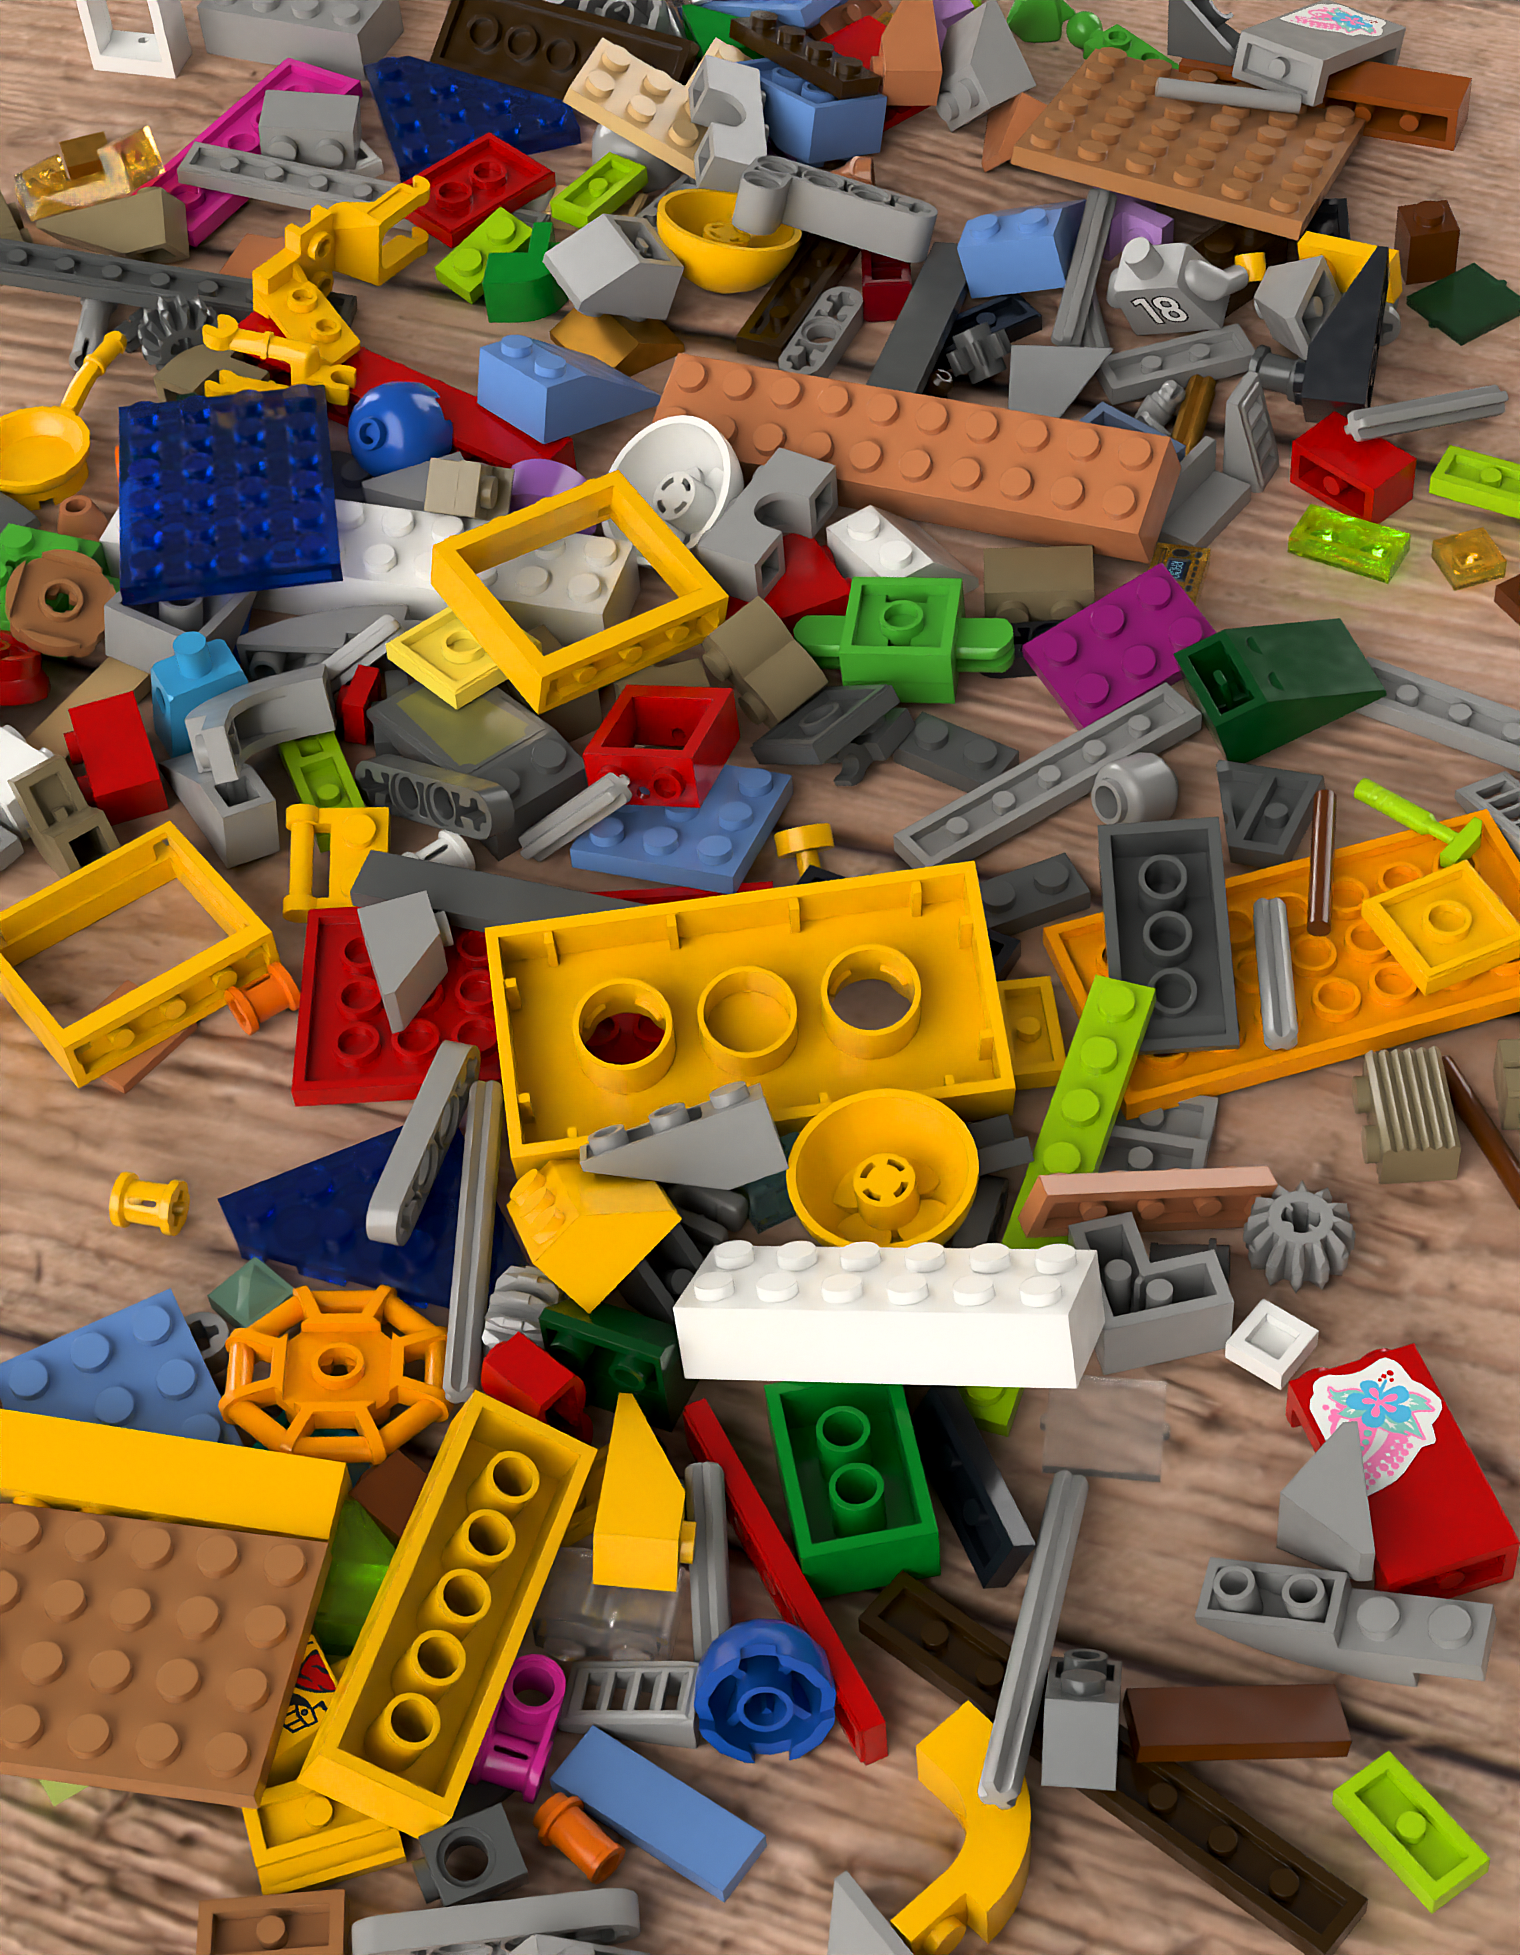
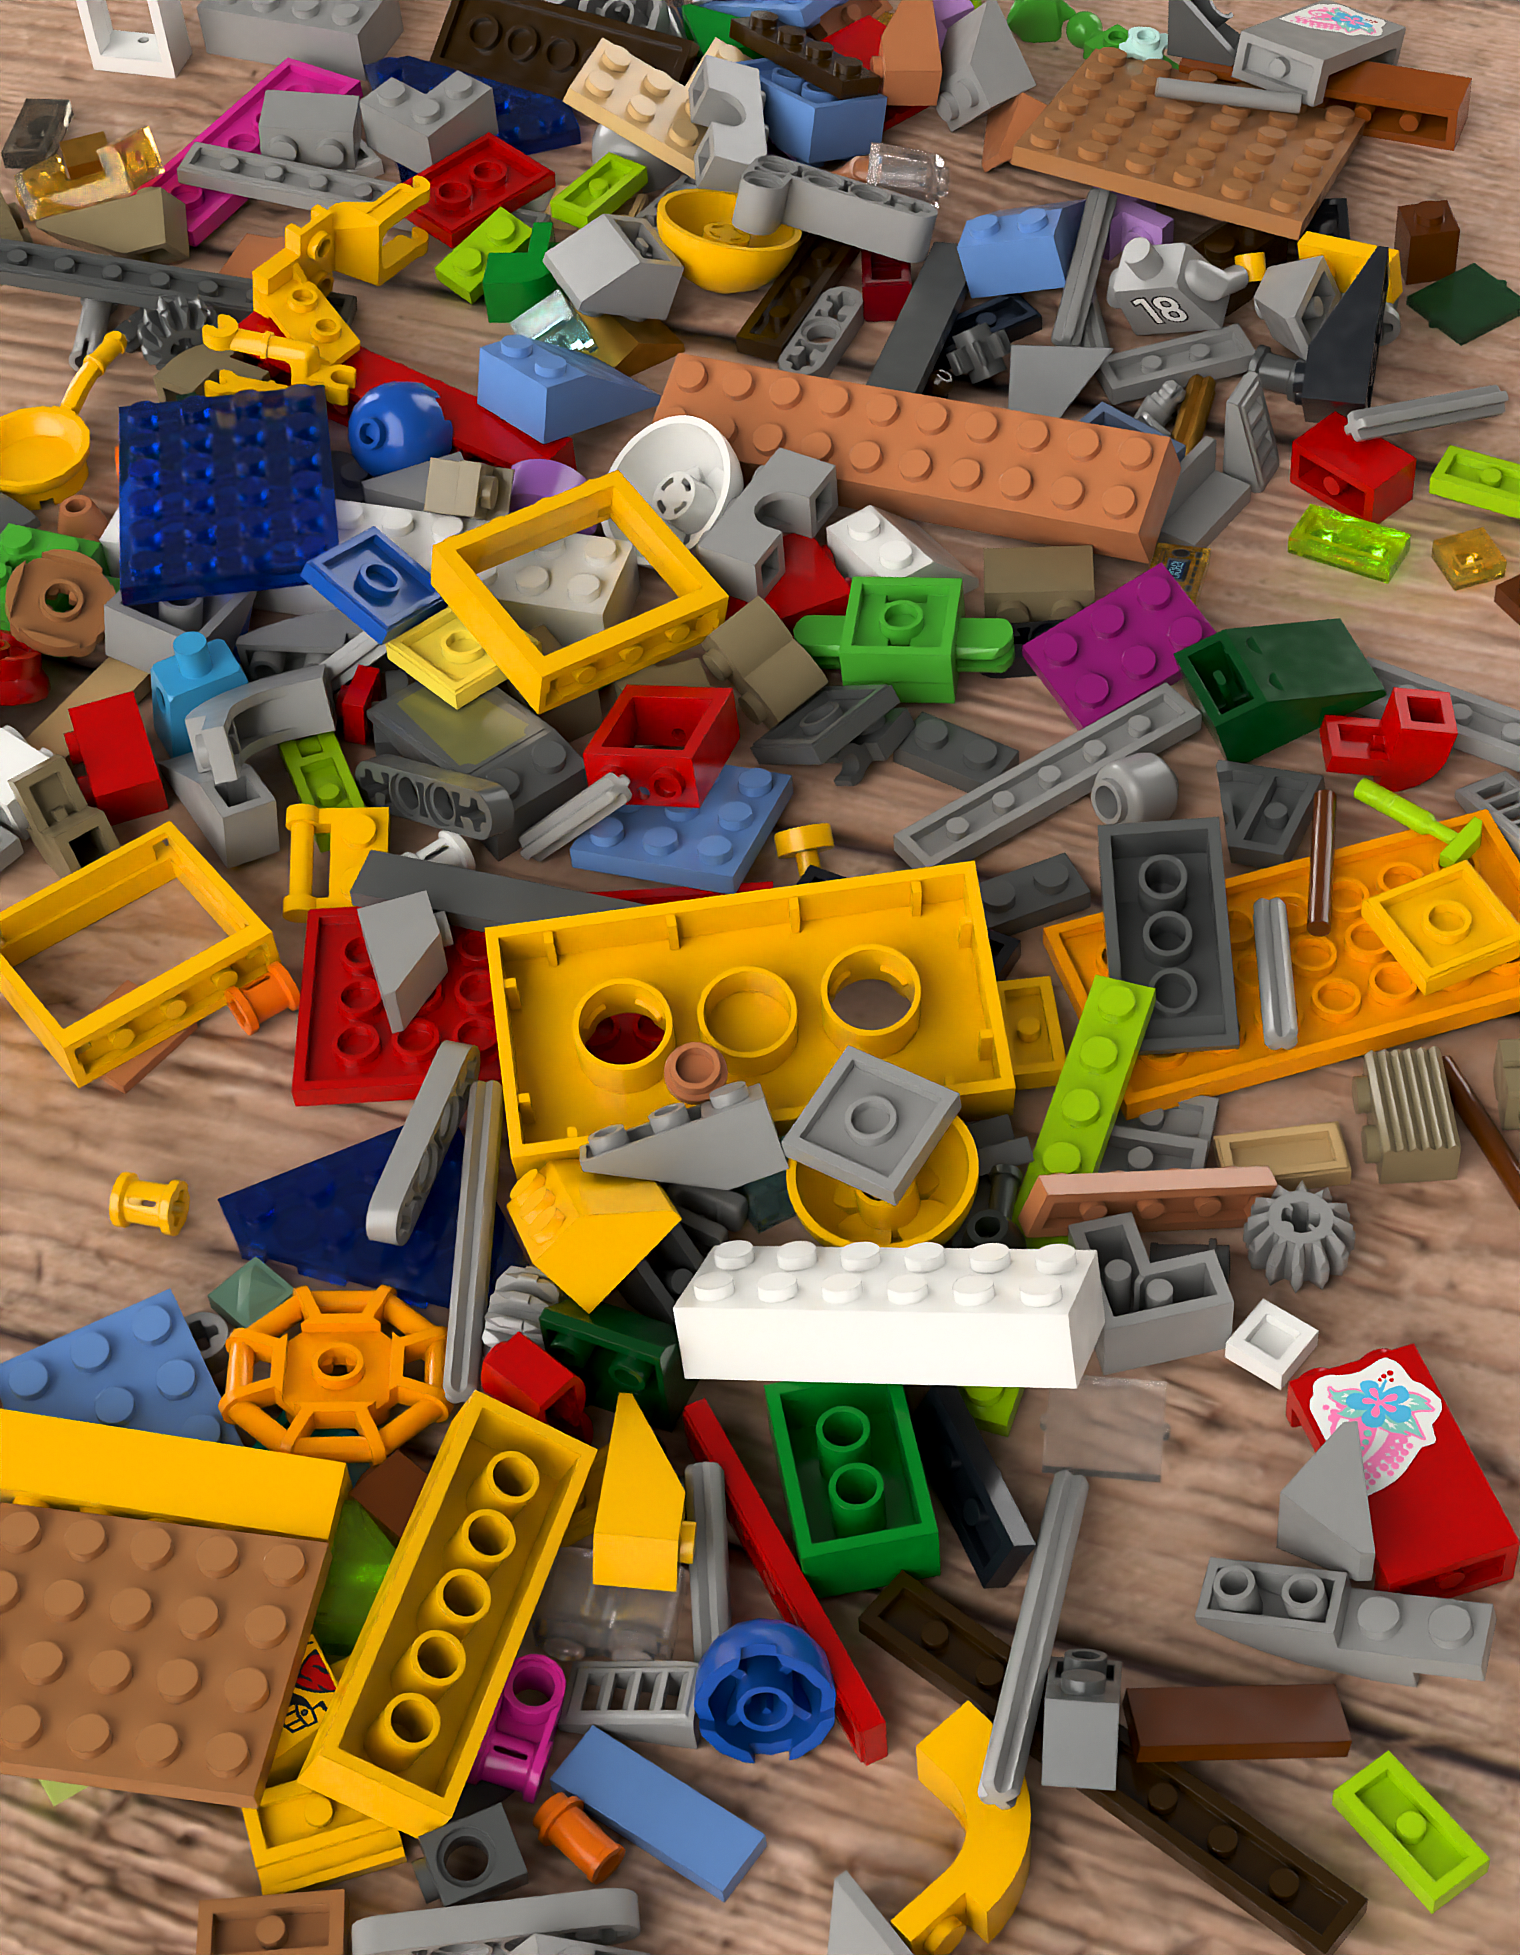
none -> clear smoke plate [1,98,74,171]
none -> blue tile [300,526,448,645]
none -> light grey brick [359,70,499,173]
none -> clear light blue brick [510,289,598,354]
none -> nougat plate [664,1042,728,1105]
none -> light grey plate [781,1045,962,1206]
none -> clear slope [867,142,950,209]
none -> pearl dark grey bar [961,1164,1027,1249]
none -> light aqua plate [1118,27,1168,61]
none -> tan tile [1213,1121,1352,1191]
none -> red brick [1319,687,1458,792]

